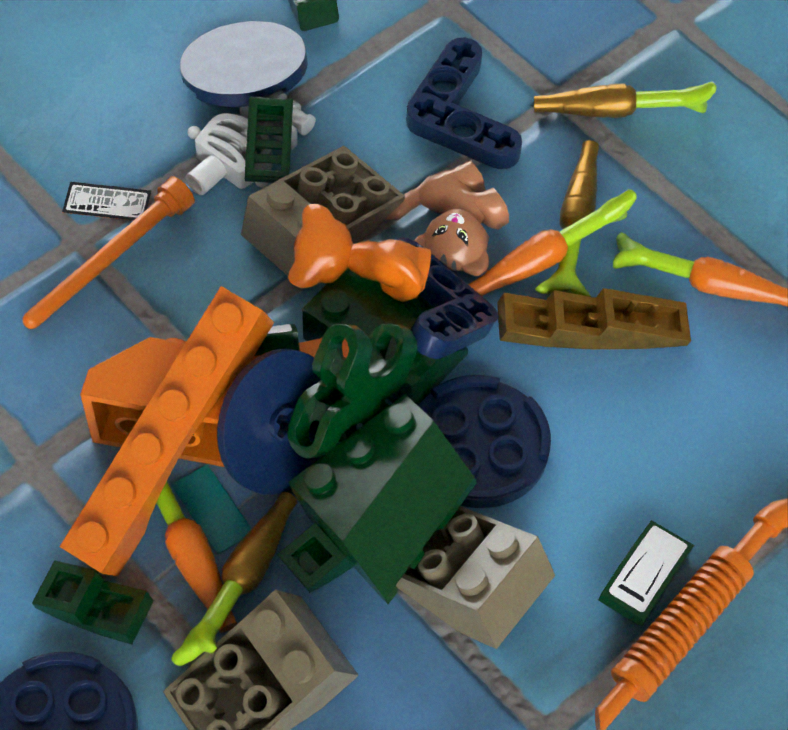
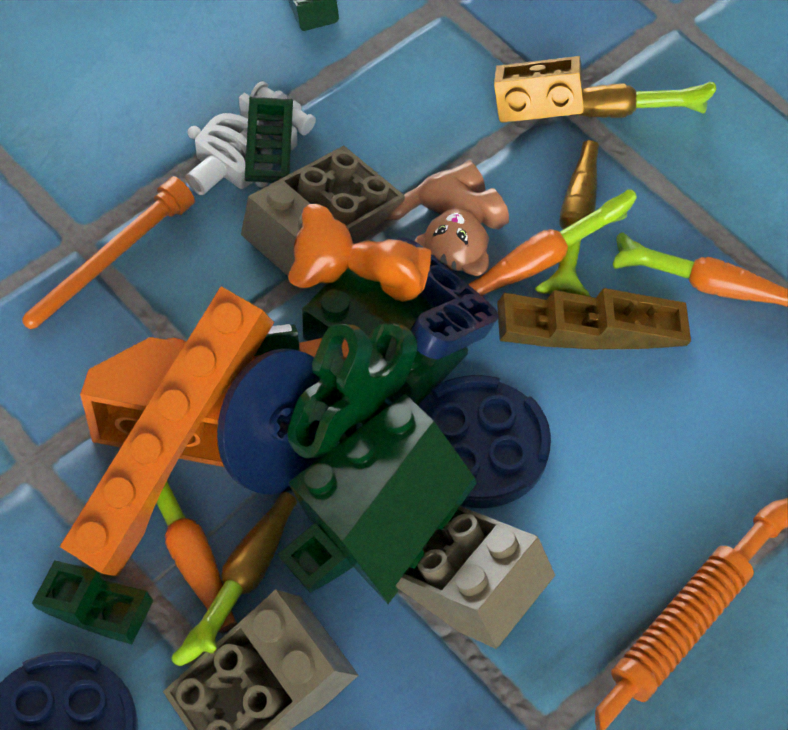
sticker [62,182,152,221] -> none
teal sticker [171,464,252,554] -> none
tile [180,21,308,107] -> none
dark blue beam [406,37,522,169] -> none
slope [598,520,694,627] -> none
none -> bracket [494,56,584,123]

